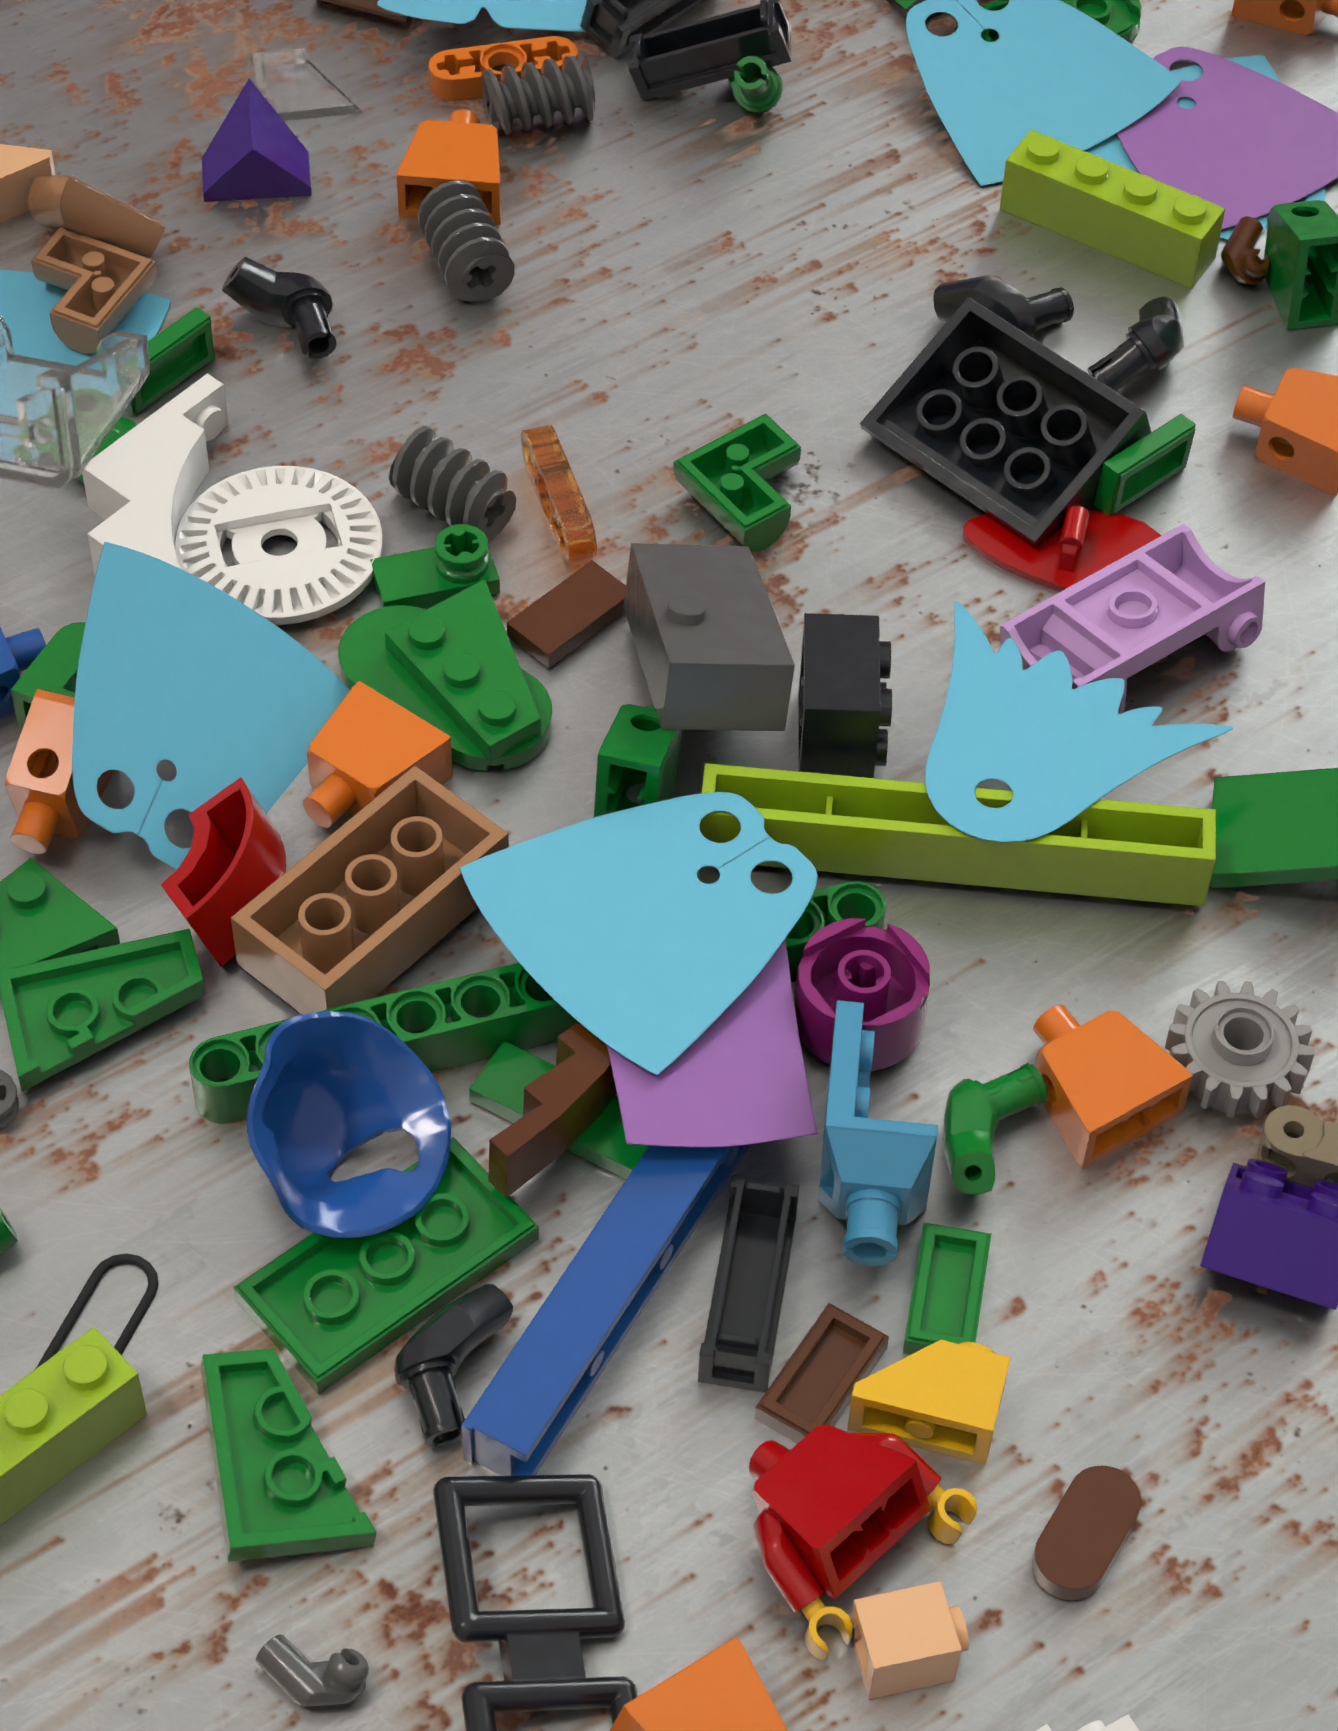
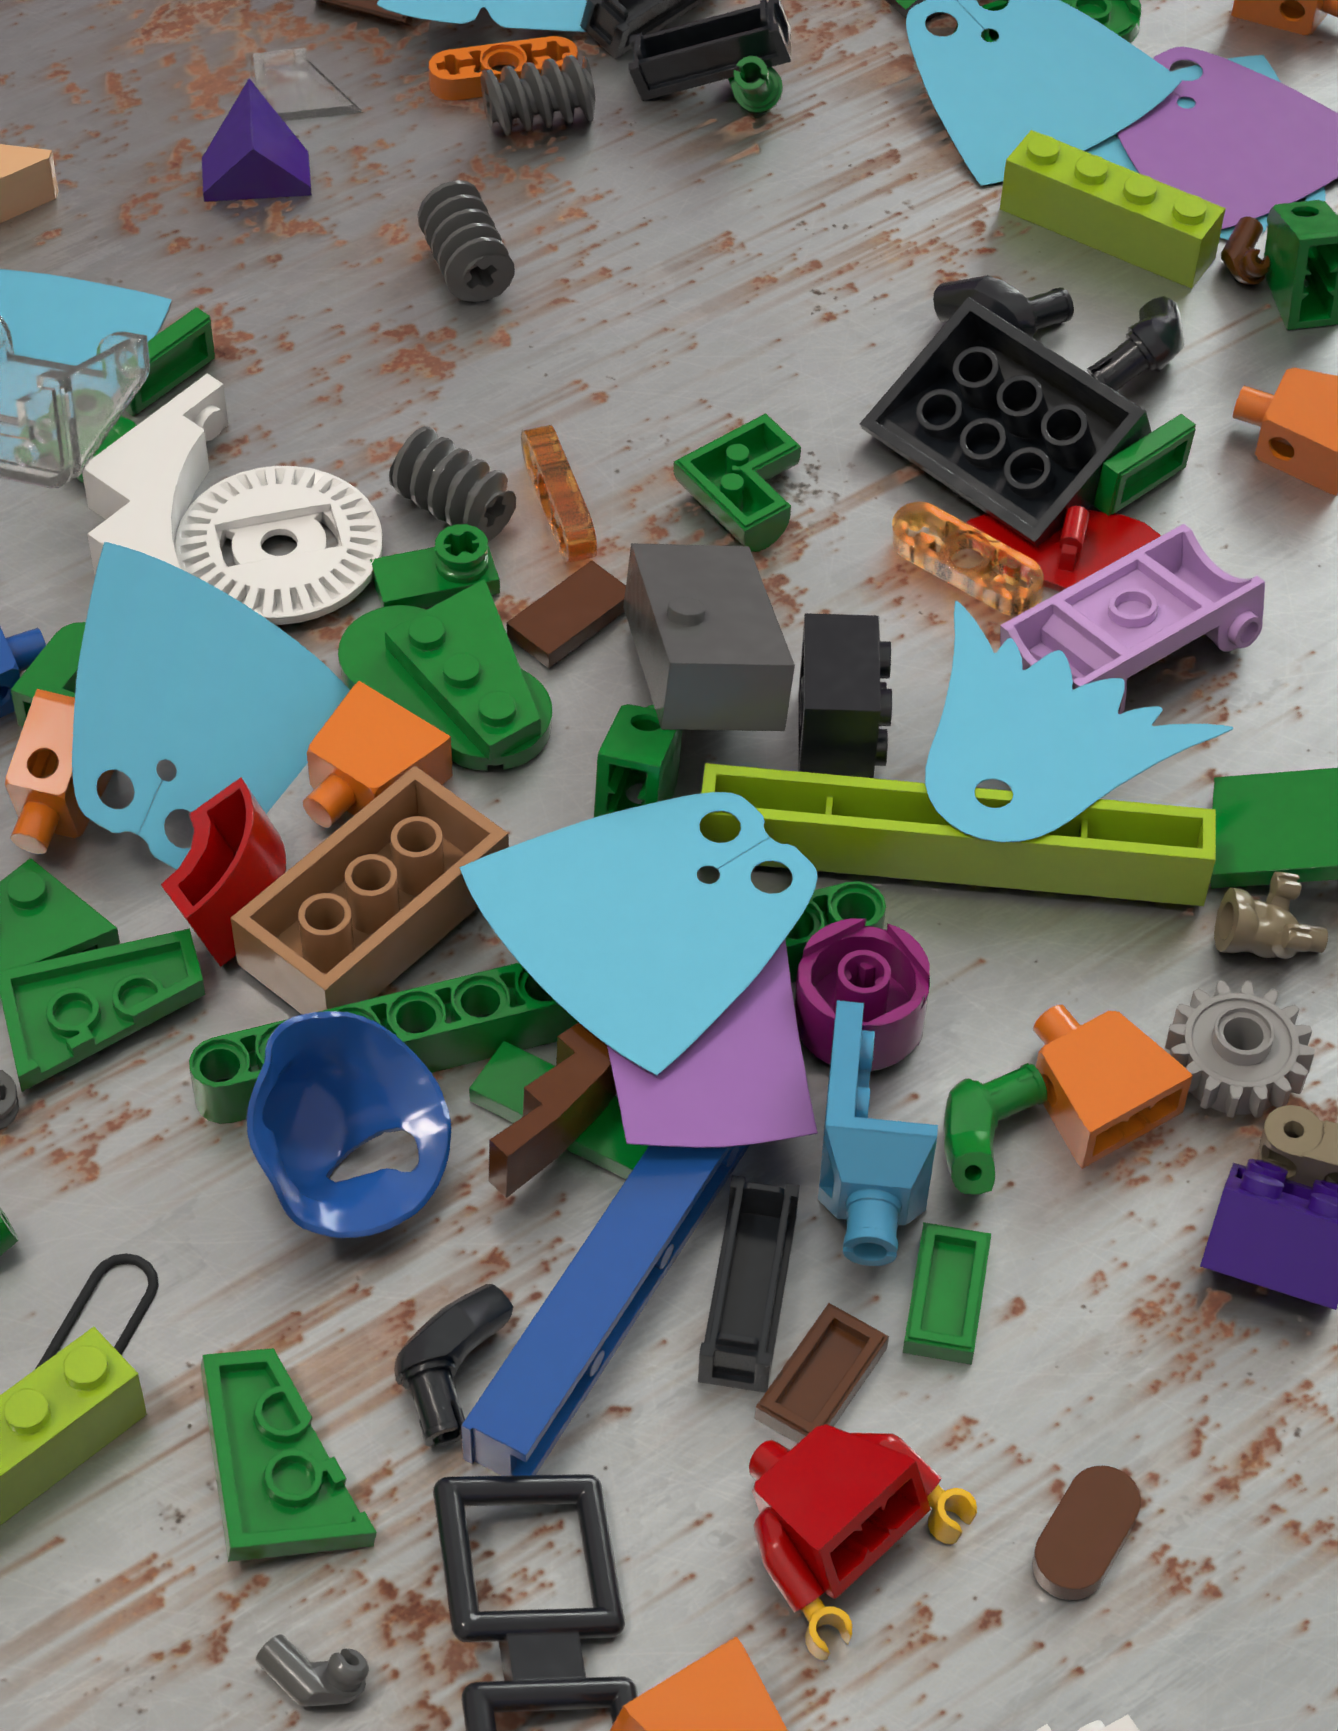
medium nougat brick [27,175,166,258] -> none
medium nougat brick [31,227,158,354] -> none
black arm [222,257,337,359] -> none
green tile [233,1137,539,1395] -> none
orange torso [396,109,501,225] -> none
yellow slope [847,1340,1011,1465] -> none
light nougat brick [851,1581,969,1700] -> none
none -> clear orange beam [892,502,1044,616]
none -> dark tan piece [1214,872,1328,959]

